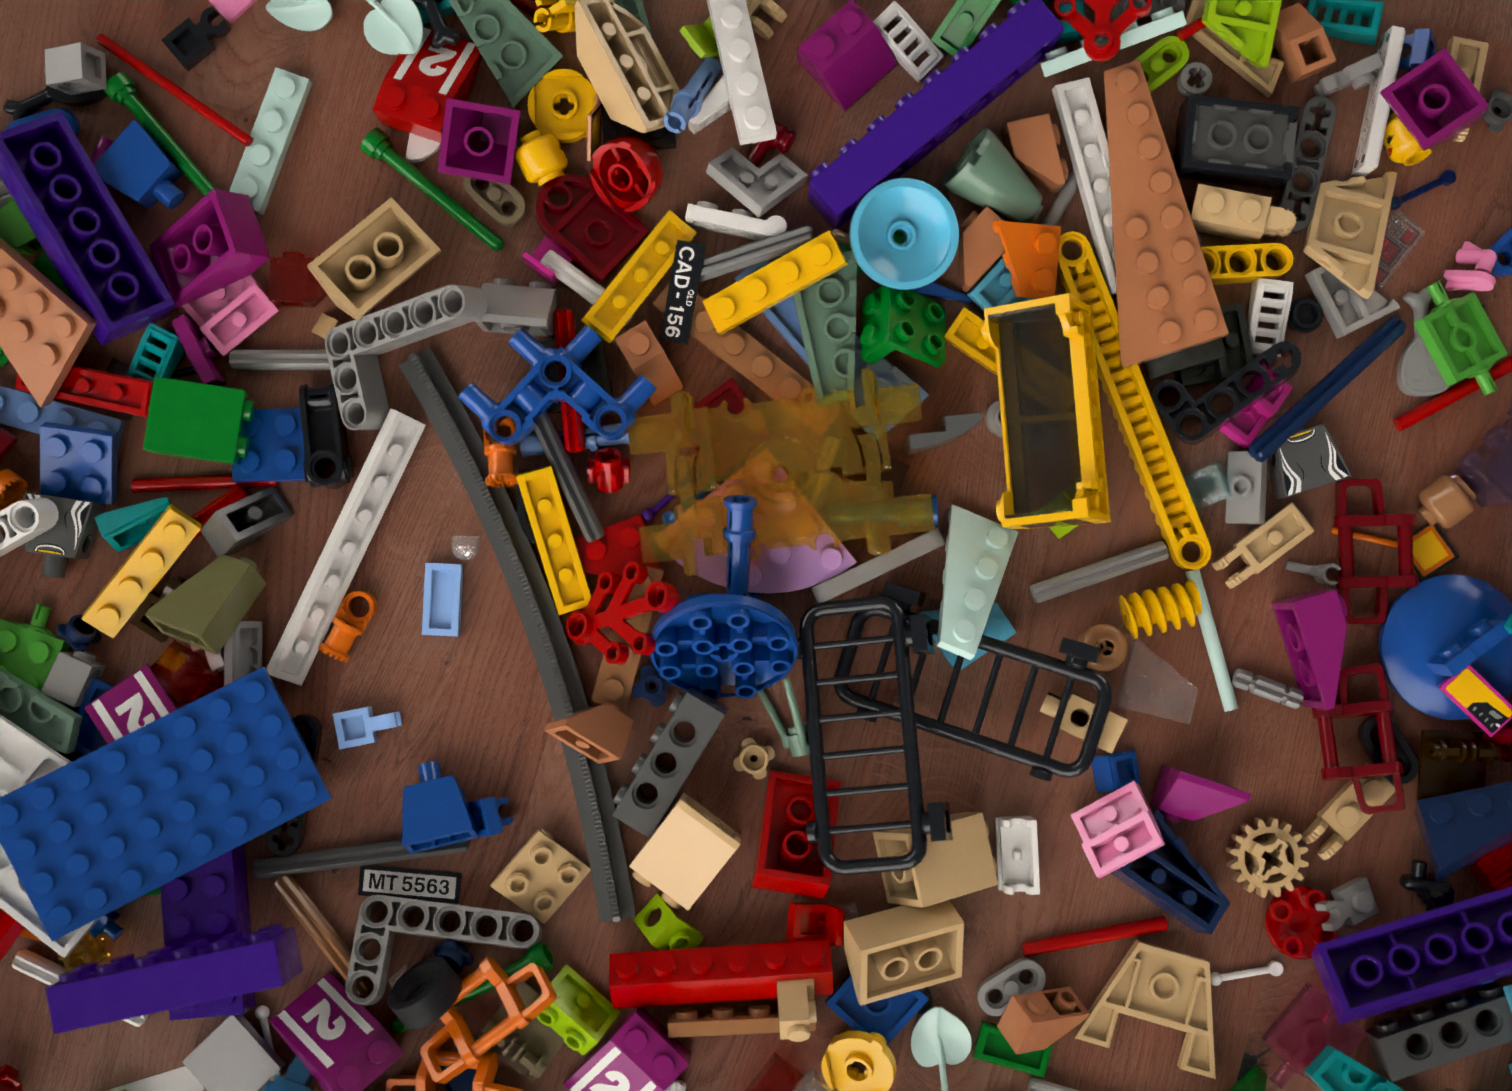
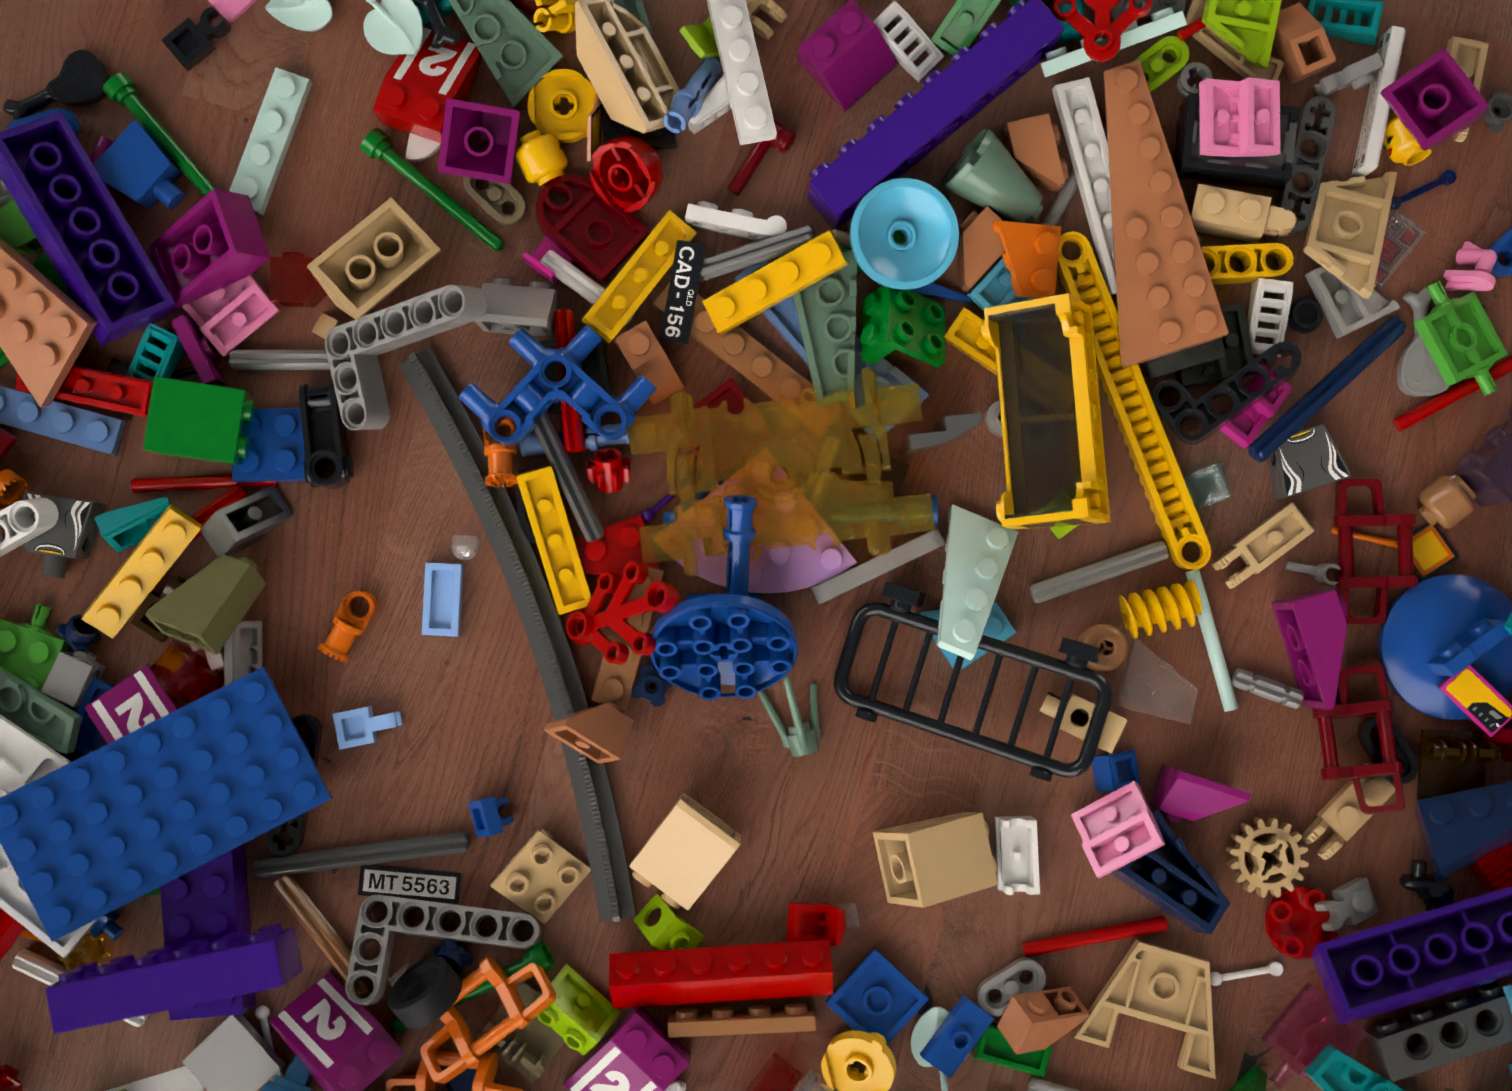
blue plate [40,422,118,505] -> none
light grey brick [44,42,107,95] -> none
red axle [96,33,254,147] -> none
white plate [266,408,426,686] -> none
blue torso [402,761,479,854] -> none
dark grey brick [612,686,729,838] -> none
light grey plate [706,147,807,217] -> none
tan plate [733,737,775,780] -> none
red slope [751,770,841,899] -> none
tan brick [777,978,817,1042] -> none
black bar [796,596,953,875] -> none
tan slope [844,900,964,1006] -> none
light grey plate [1225,451,1268,525] -> none
blue tile [1398,28,1437,72] -> none
none -> blue plate [920,995,994,1078]
none -> bright pink slope [1199,77,1280,157]

